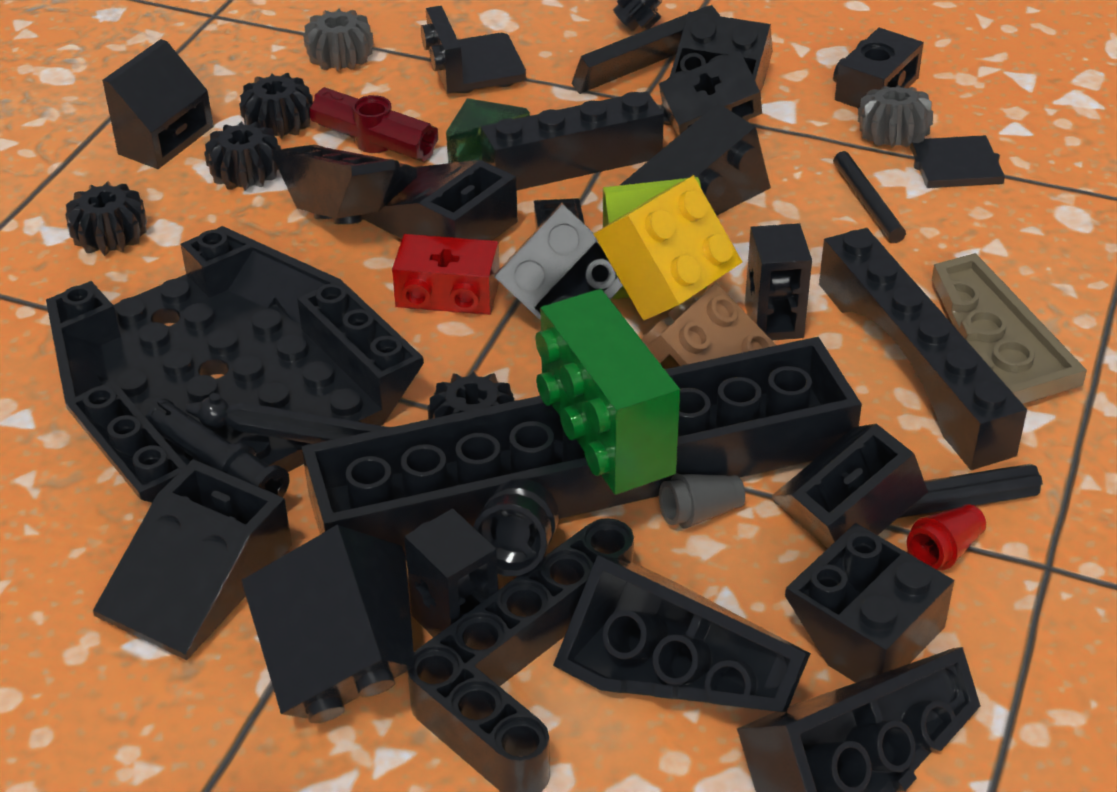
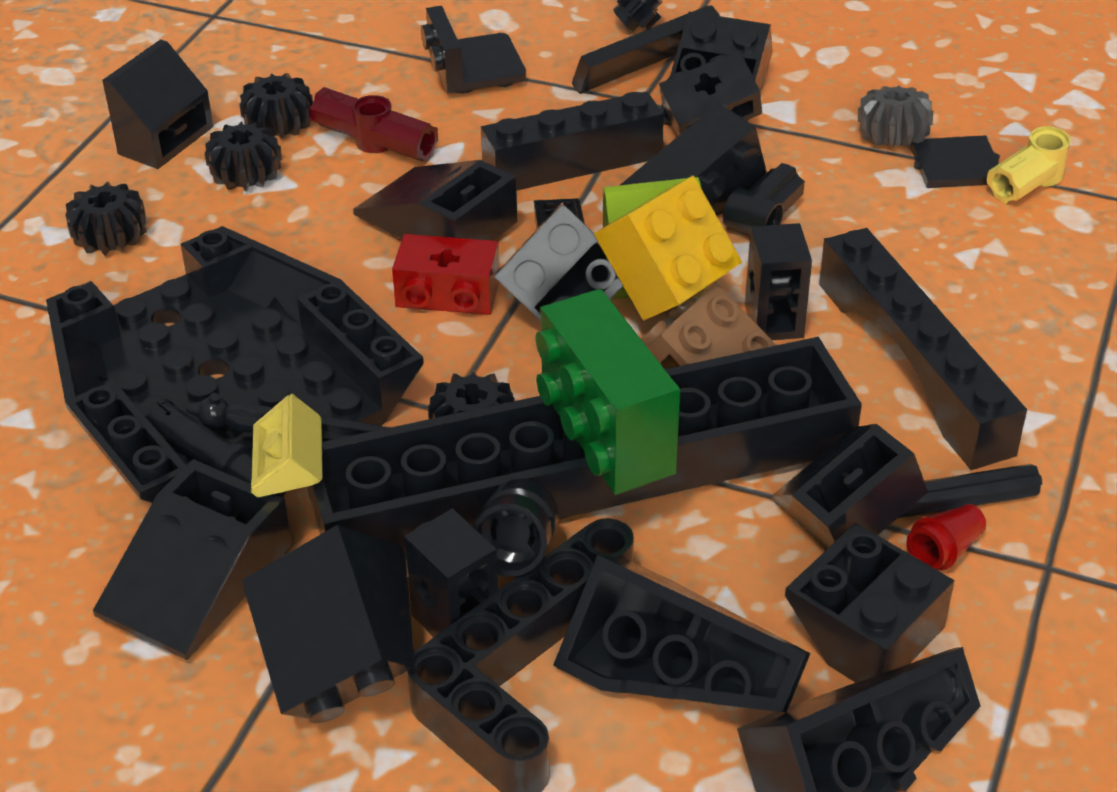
black wedge [273,145,417,224] -> none
dark grey gear [303,8,374,71] -> none
clear green slope [446,98,530,163] -> none
dark grey cone [659,474,745,528] -> none
black brick [833,27,924,108] -> none
black bar [833,151,906,243] -> none
dark tan wing [932,253,1087,404] -> none
none -> light yellow slope [251,394,322,497]
none -> black piece [723,163,805,236]
none -> light yellow piece [987,126,1071,204]

